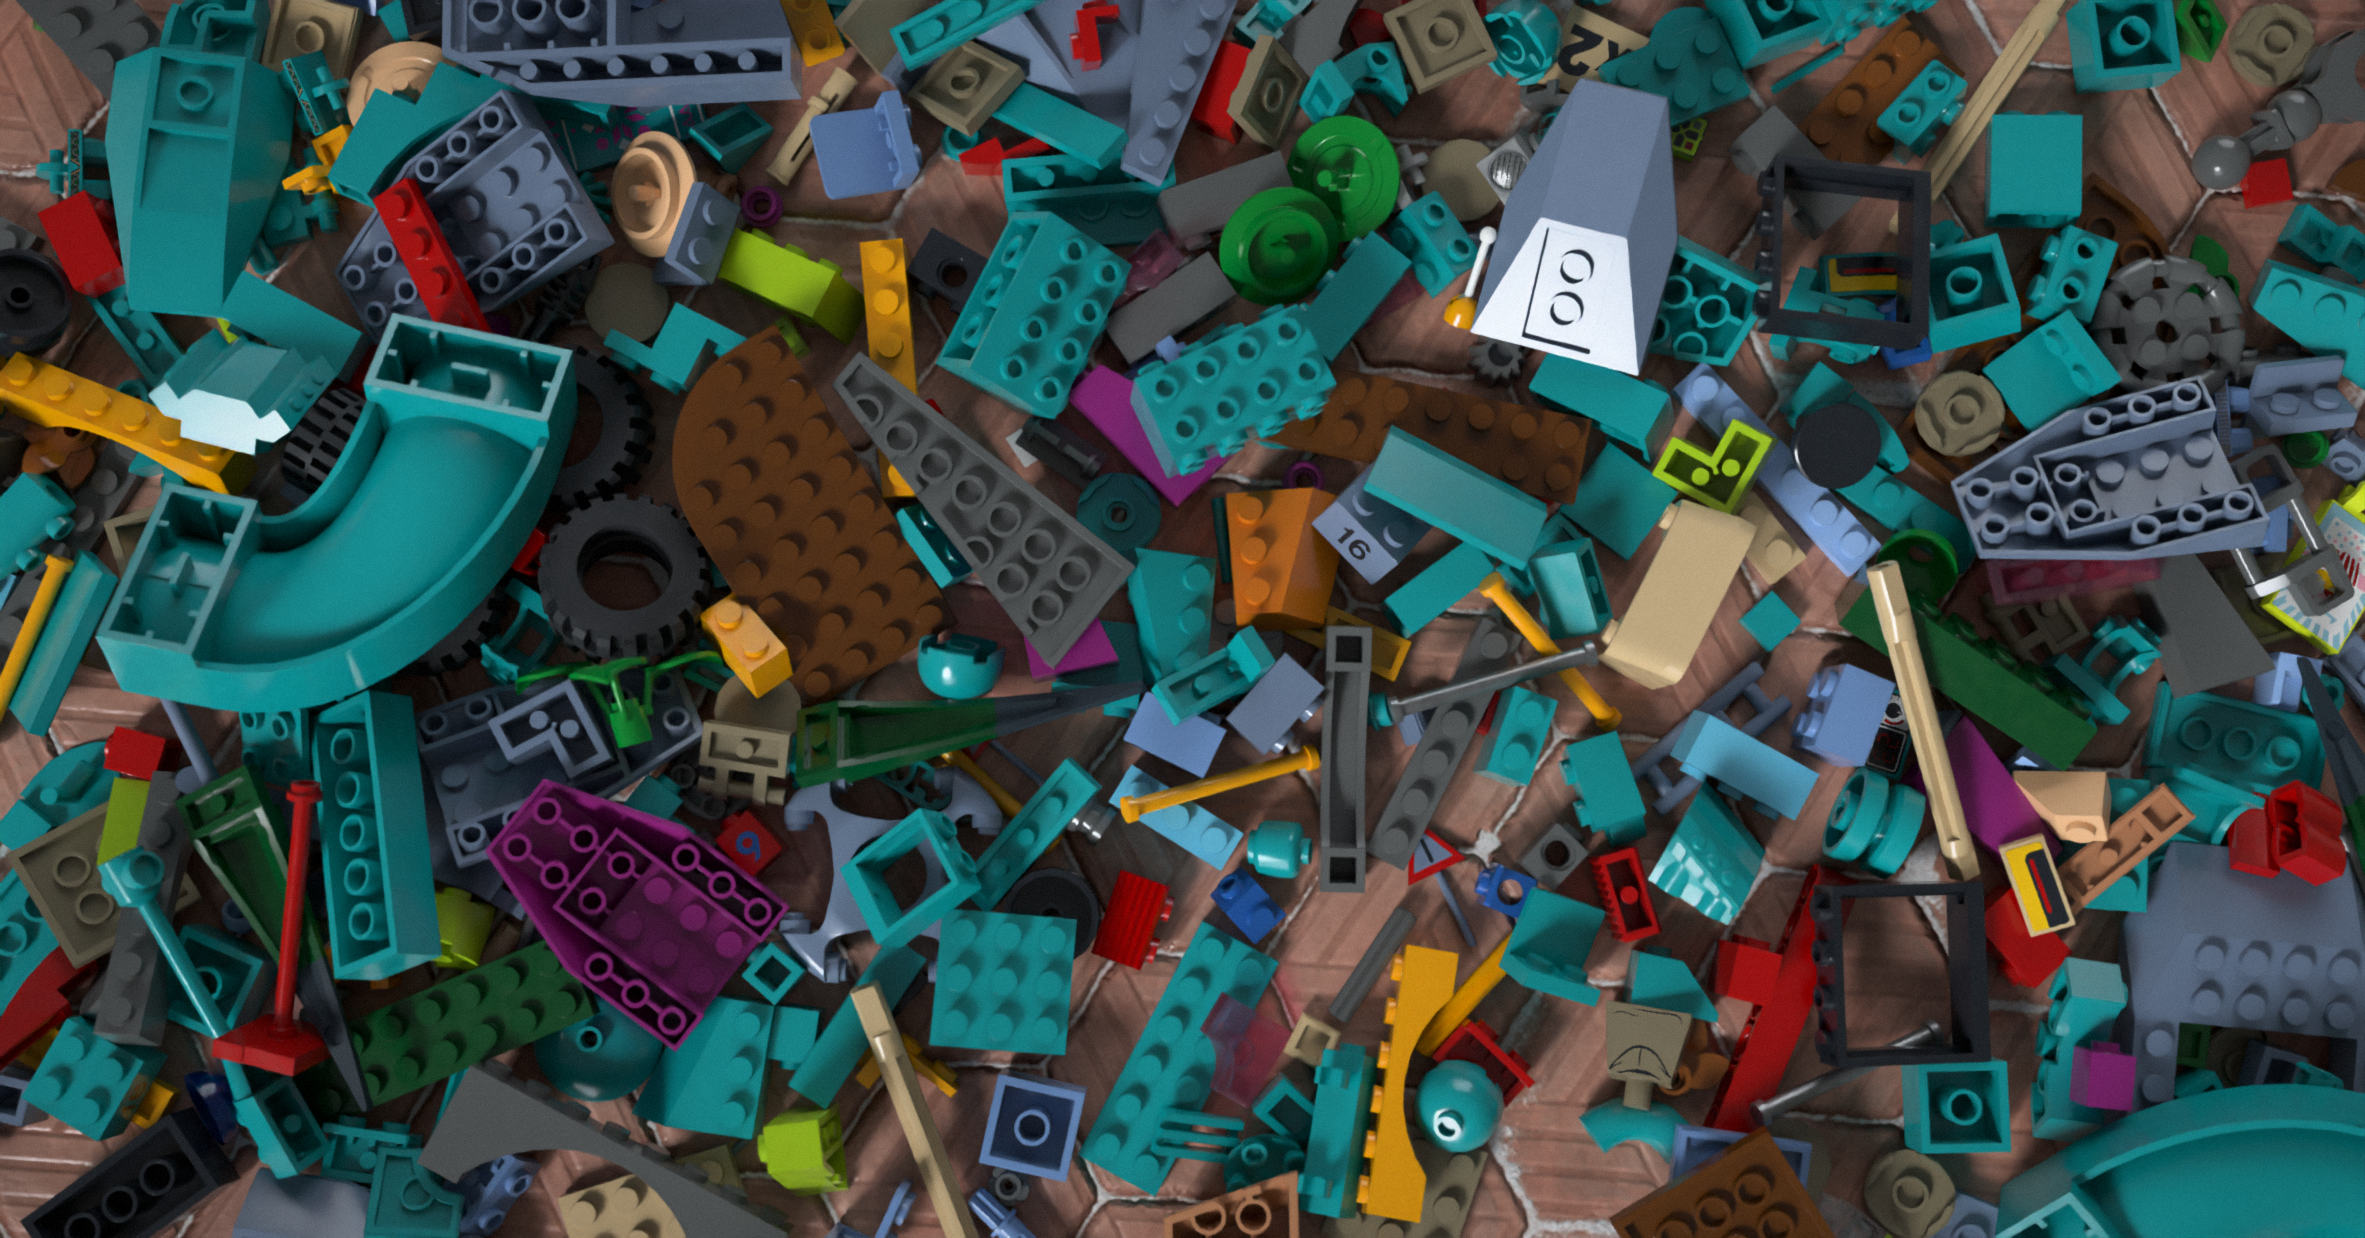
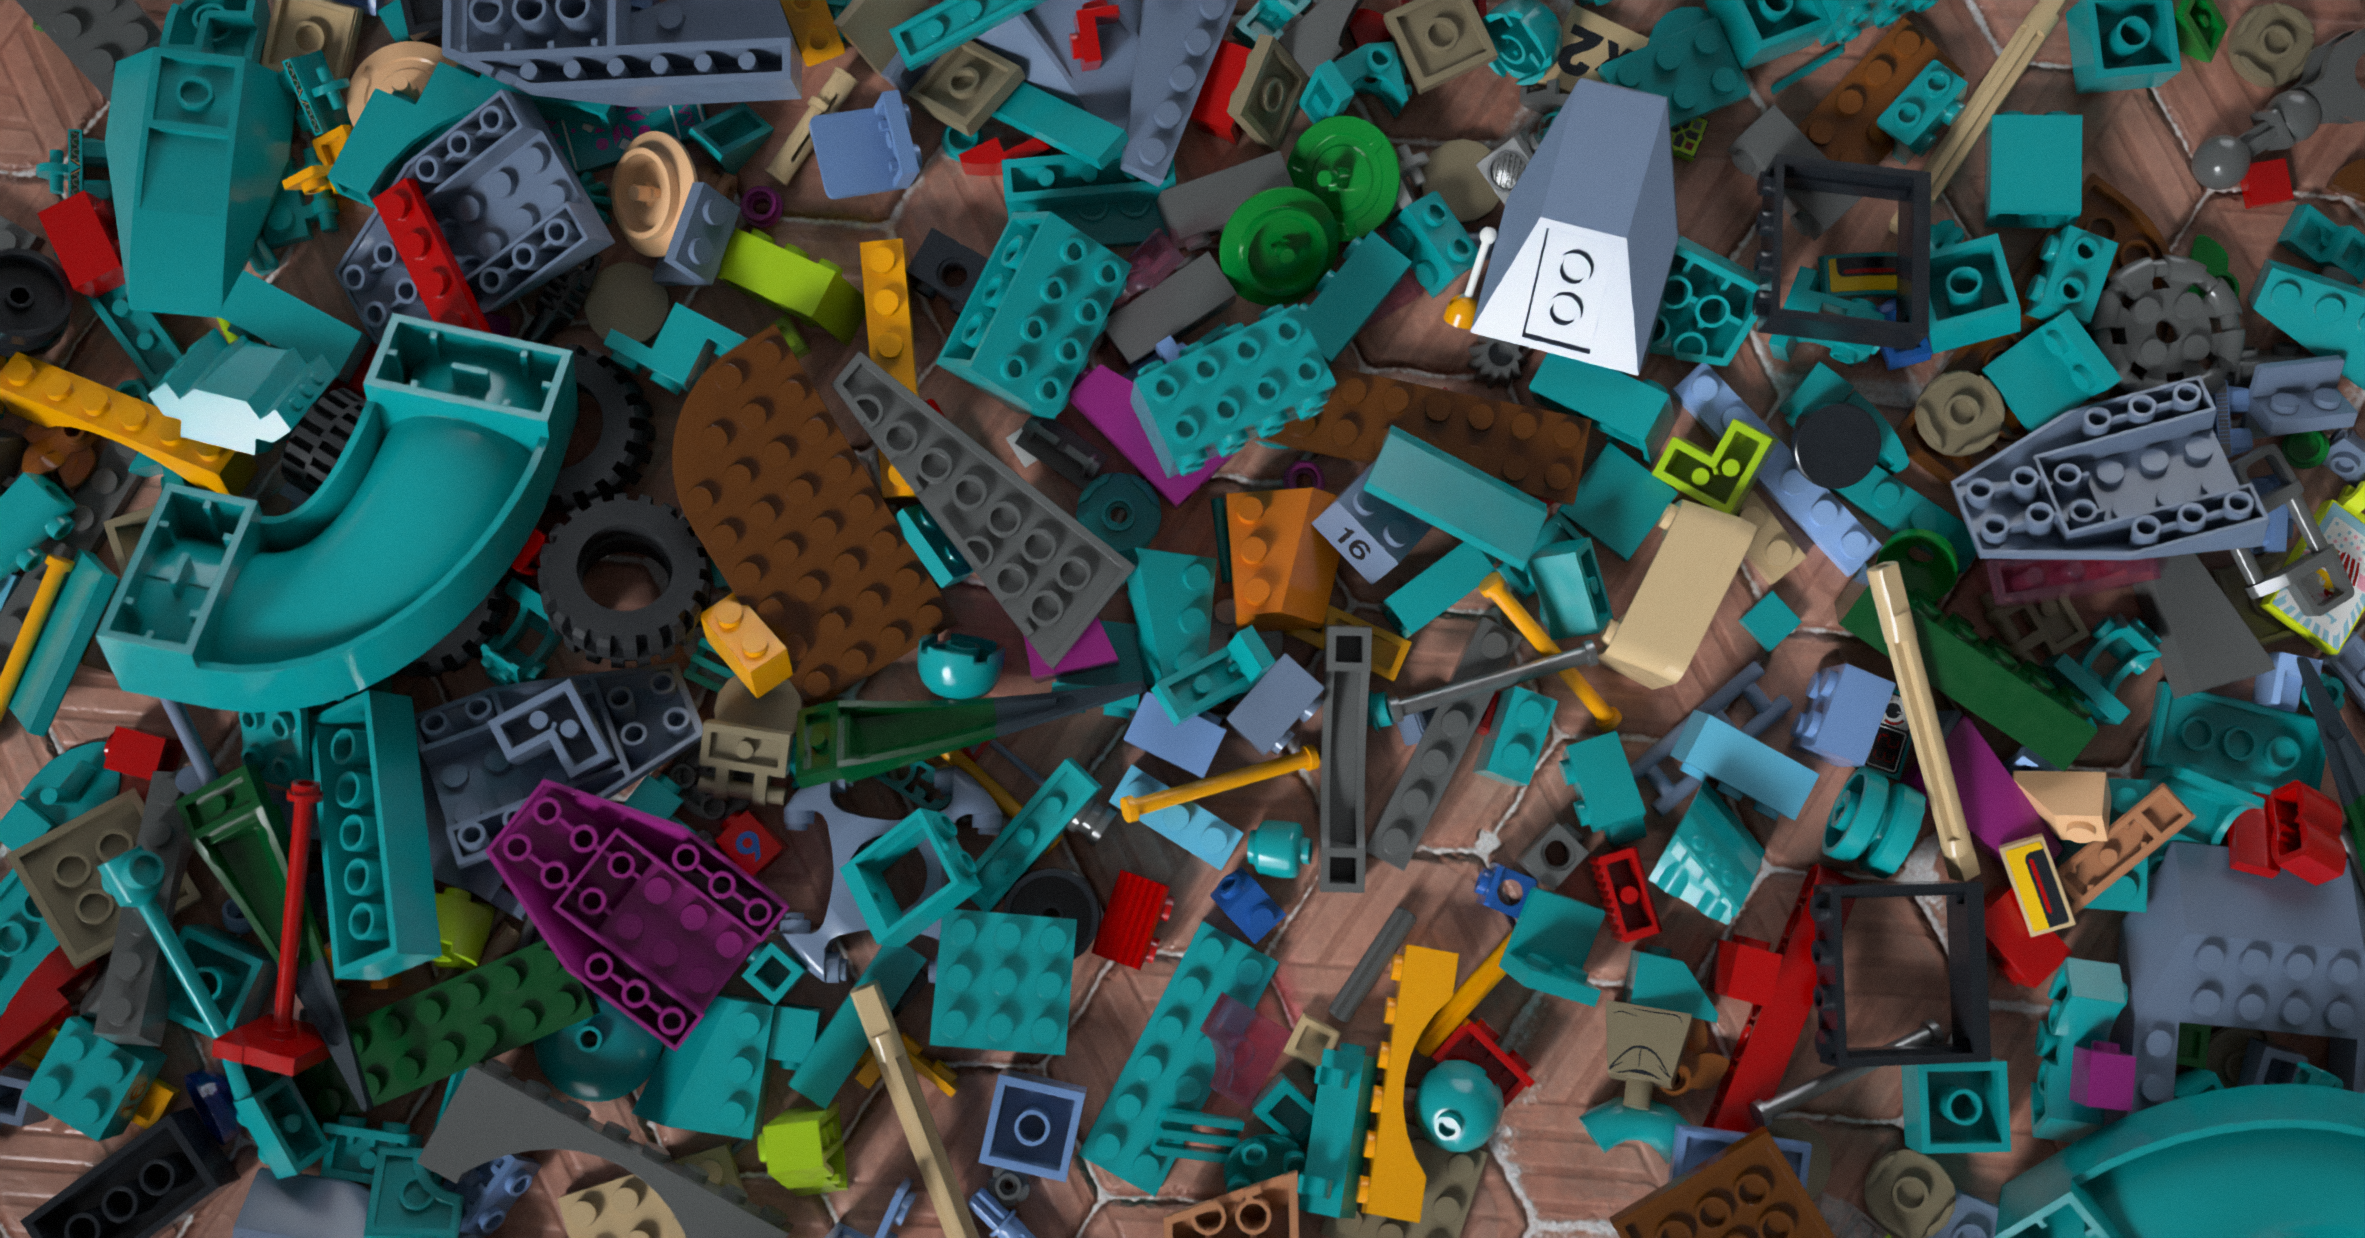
lime tile [96,777,151,866] -> none
green plant [515,651,724,748] -> none
piece [1408,827,1476,948] -> none

